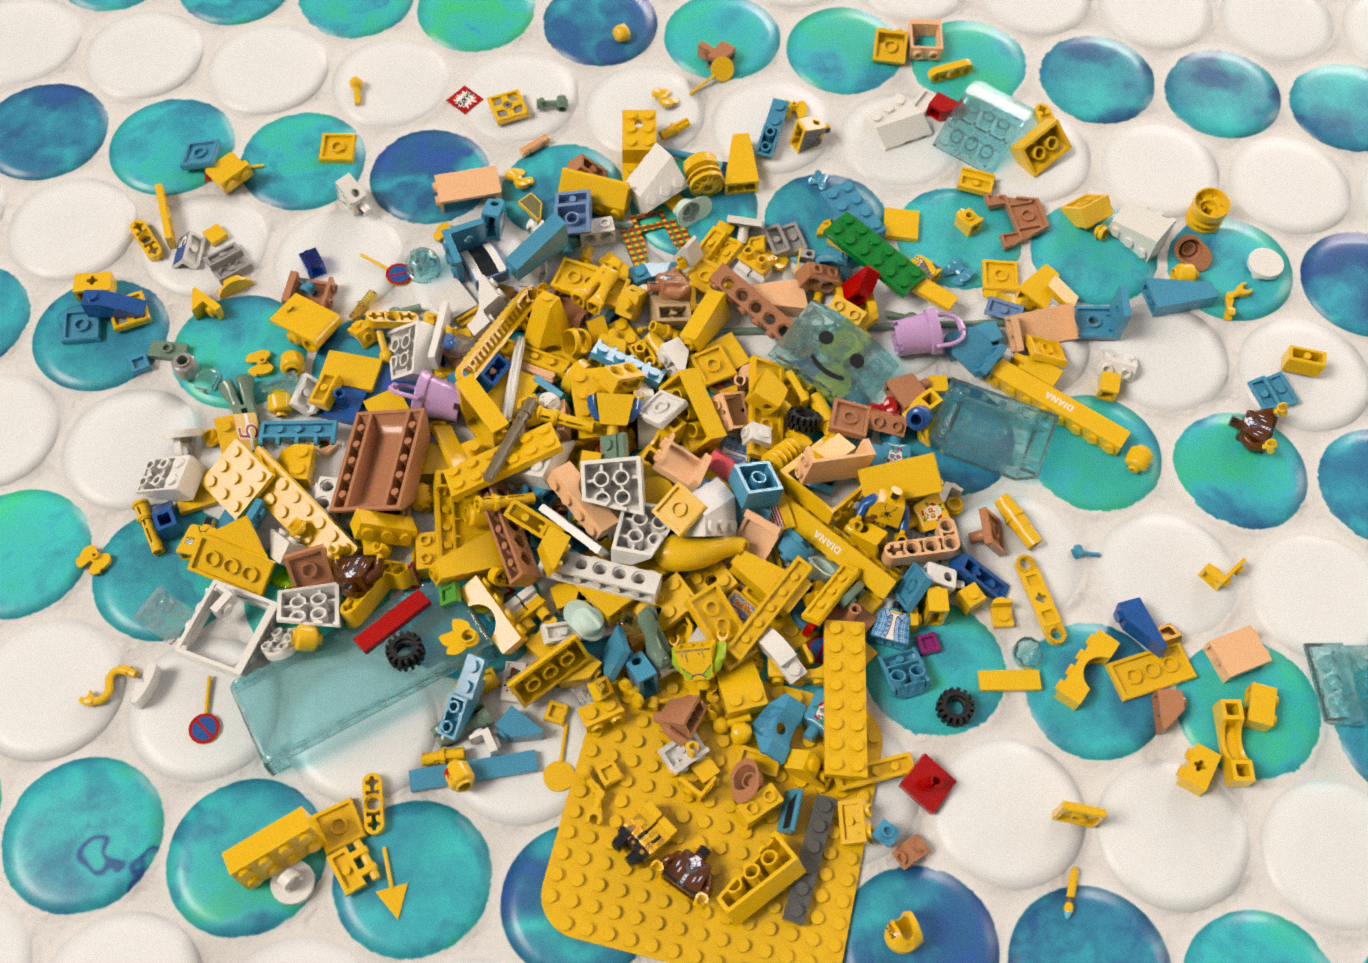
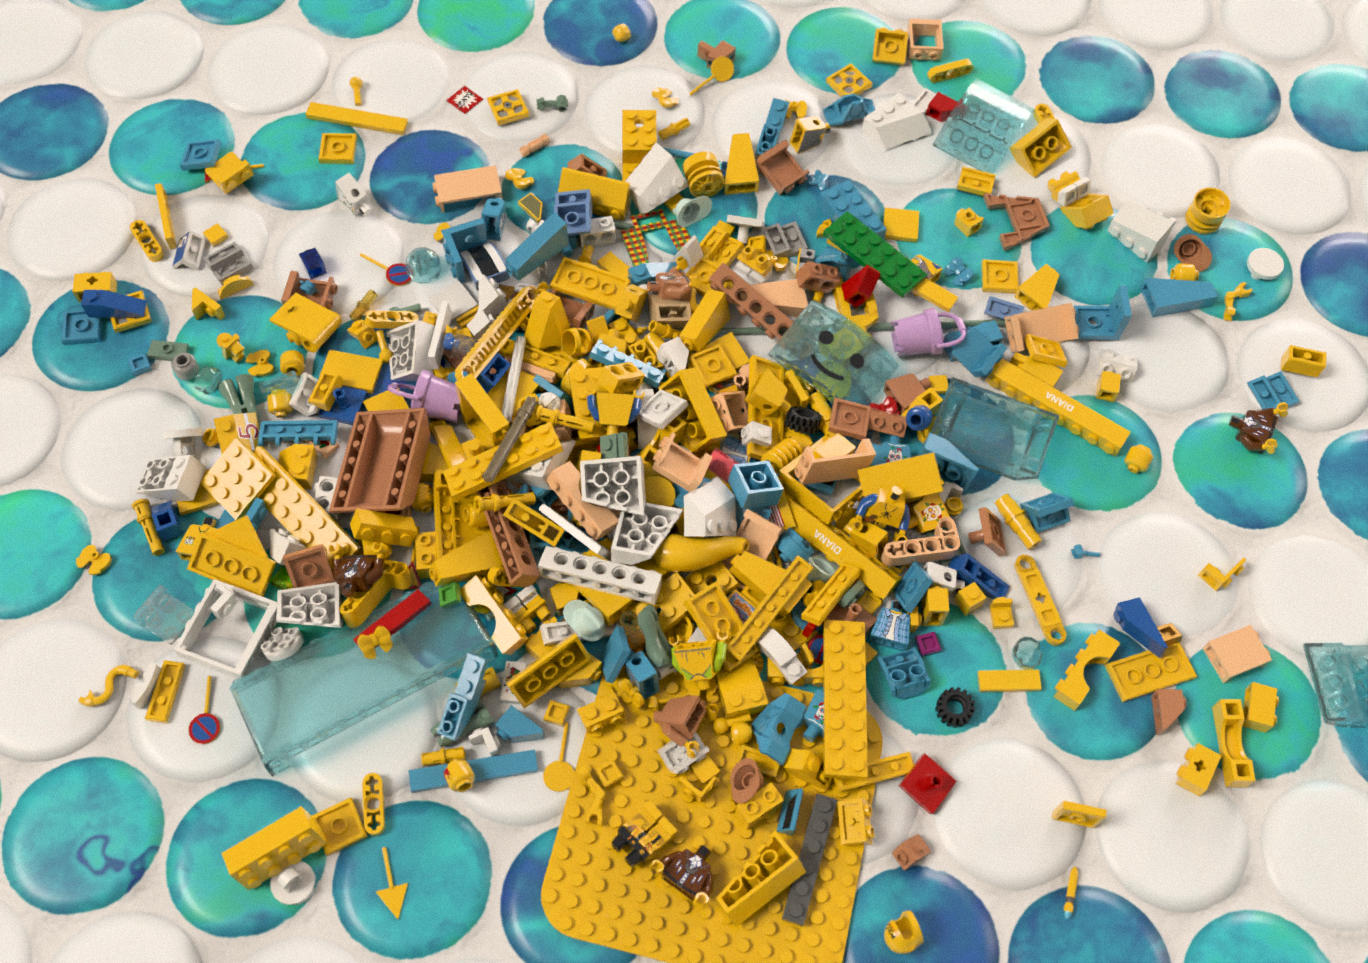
yellow plate [287,518,306,537] -> none
yellow head [291,624,323,652] -> none
yellow plate [326,839,381,897] -> none
black tyre [385,631,426,672] -> none
yellow plate [439,619,480,655] -> none
yellow slope [537,525,571,577] -> none
yellow piece [570,257,623,315] -> none
leg [573,675,614,705] -> none
yellow tile [651,481,708,538] -> none
yellow brick [826,294,870,333] -> none
dark azure bracket [872,818,901,848] -> none
sand green bar [885,311,917,320] -> none
yellow tile [982,290,1033,311] -> none
yellow tile [1043,274,1079,307] -> none
yellow plate [1093,224,1110,241] -> none
none -> yellow tile [145,660,186,724]
none -> yellow hips [217,333,245,363]
none -> yellow tile [305,102,408,135]
none -> yellow piece [357,626,393,659]
none -> nougat panel [756,139,810,195]
none -> dark azure piece [823,94,875,126]
none -> yellow piece [826,63,872,97]
none -> dark azure slope [917,433,979,494]
none -> dark azure bracket [1020,492,1074,533]
none -> hips [1047,171,1090,207]

